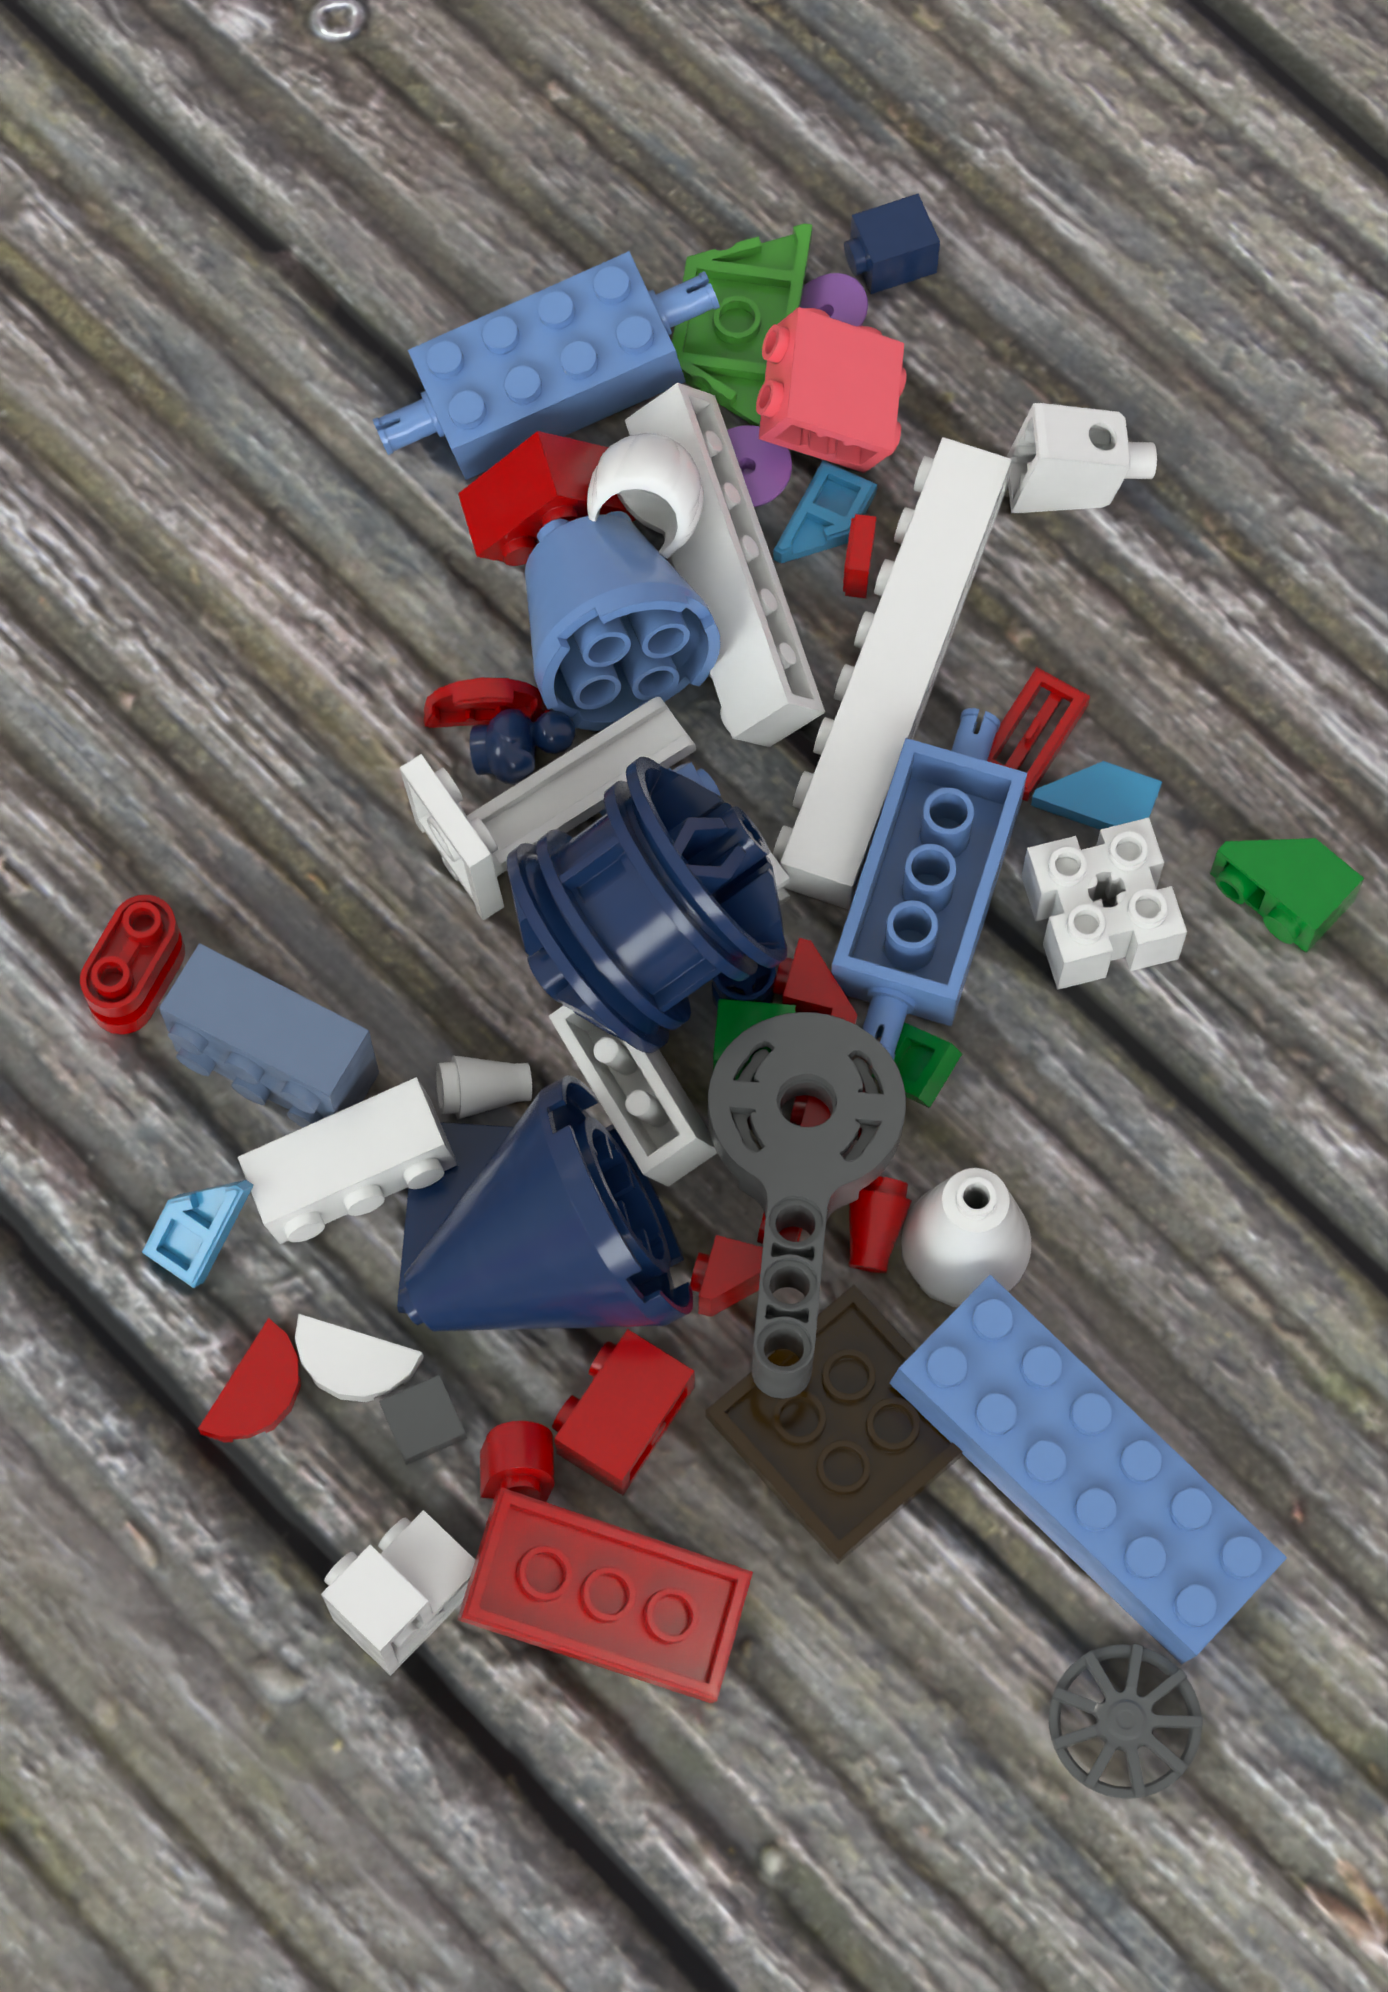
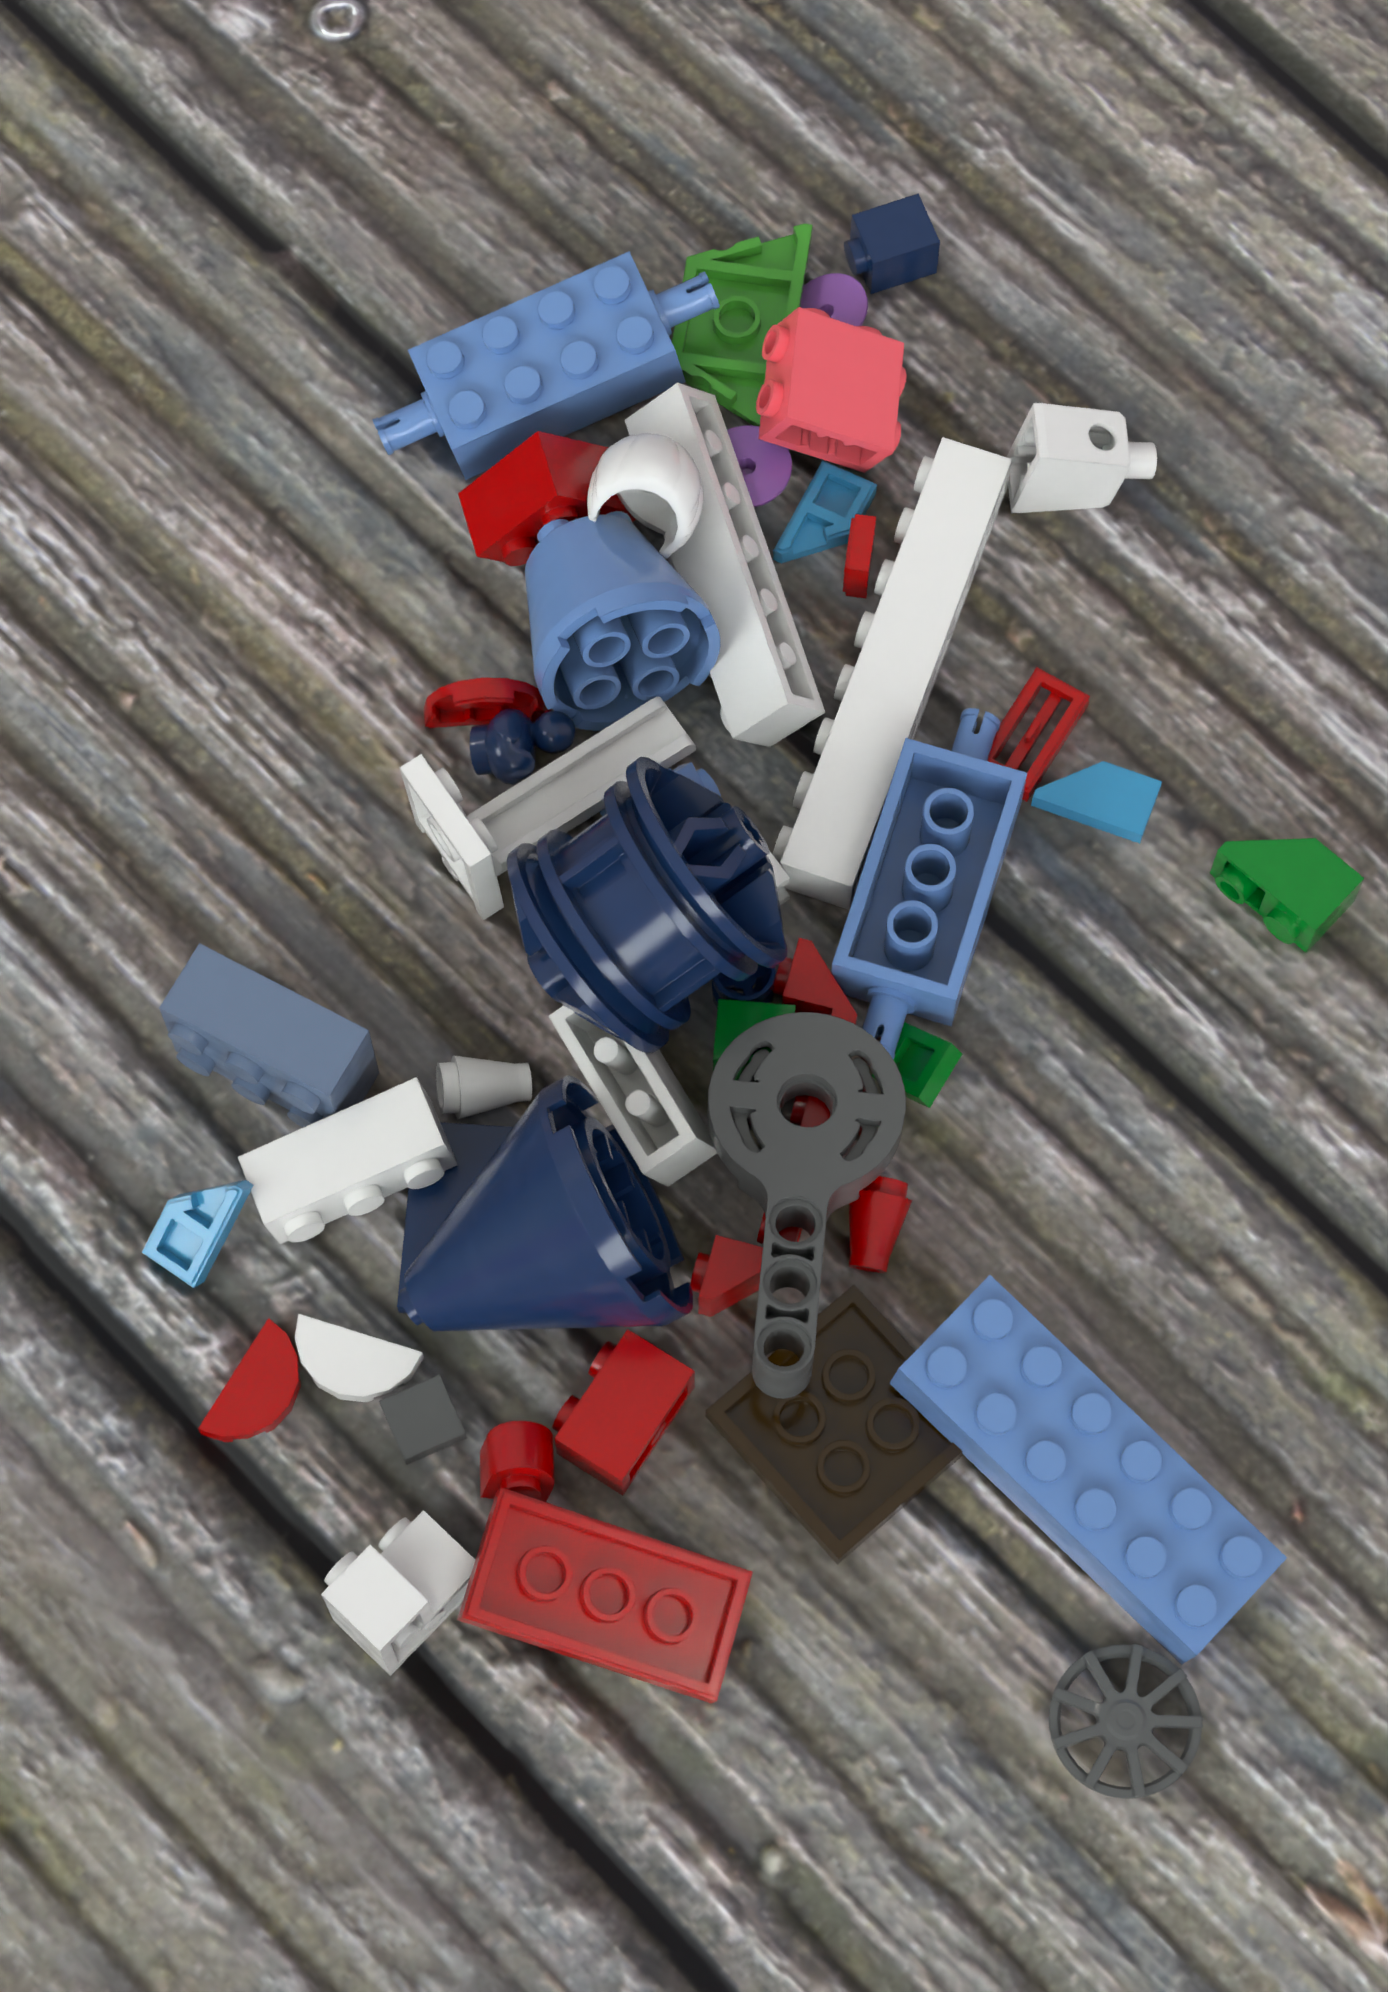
red brick [80,895,185,1035] -> none
white cone [901,1168,1031,1307] -> none
white brick [1021,818,1187,990] -> none

